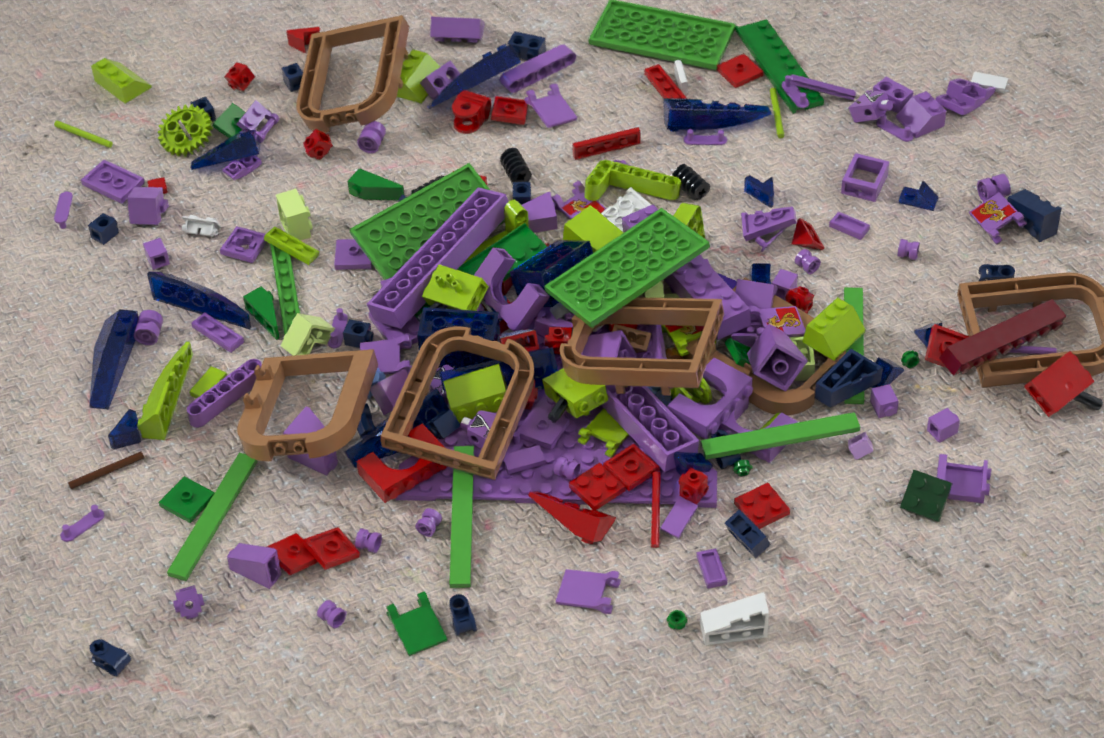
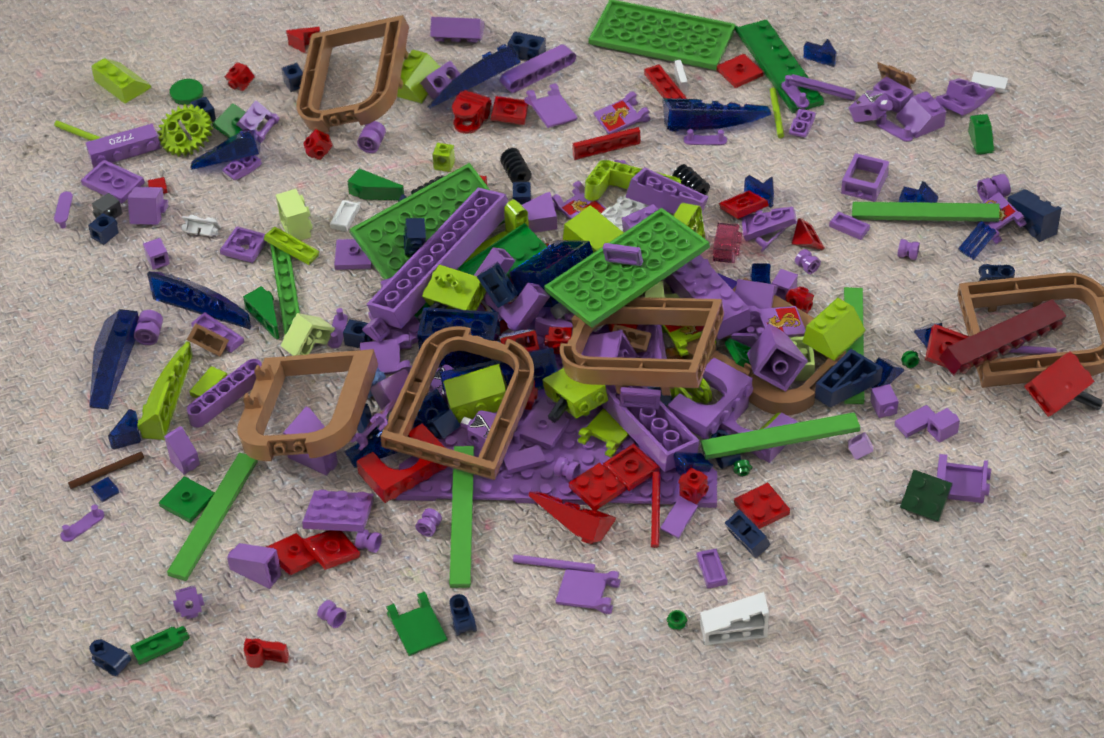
none -> medium lavender brick [85,123,161,168]
none -> clear blue tile [91,477,119,502]
none -> dark grey brick [92,193,123,218]
none -> green hinge [130,626,190,666]
none -> medium lavender slope [164,426,200,475]
none -> green tile [169,78,204,105]
none -> medium nougat slope [186,323,229,357]
none -> red plate [243,638,289,668]
none -> medium lavender plate [303,490,374,532]
none -> white tile [330,200,360,232]
none -> medium lavender flag [350,398,397,450]
none -> medium lavender slope [362,317,391,343]
none -> dark blue brick [403,218,426,256]
none -> lime brick [432,143,455,172]
none -> dark blue brick [477,261,518,308]
none -> medium lavender bar [513,554,595,572]
none -> medium lavender flag [593,91,651,134]
none -> medium lavender tile [603,243,643,266]
none -> medium lavender tile [619,387,661,409]
none -> medium lavender wedge [625,167,708,214]
none -> clear pink brick [713,223,743,263]
none -> red plate [719,191,769,219]
none -> medium lavender slope [789,109,816,138]
none -> clear blue slope [803,38,837,67]
none -> bright green tile [852,202,1000,222]
none -> medium nougat hinge [877,62,916,90]
none -> medium lavender tile [895,405,935,438]
none -> clear blue tile [958,221,997,260]
none -> green slope [968,114,994,155]

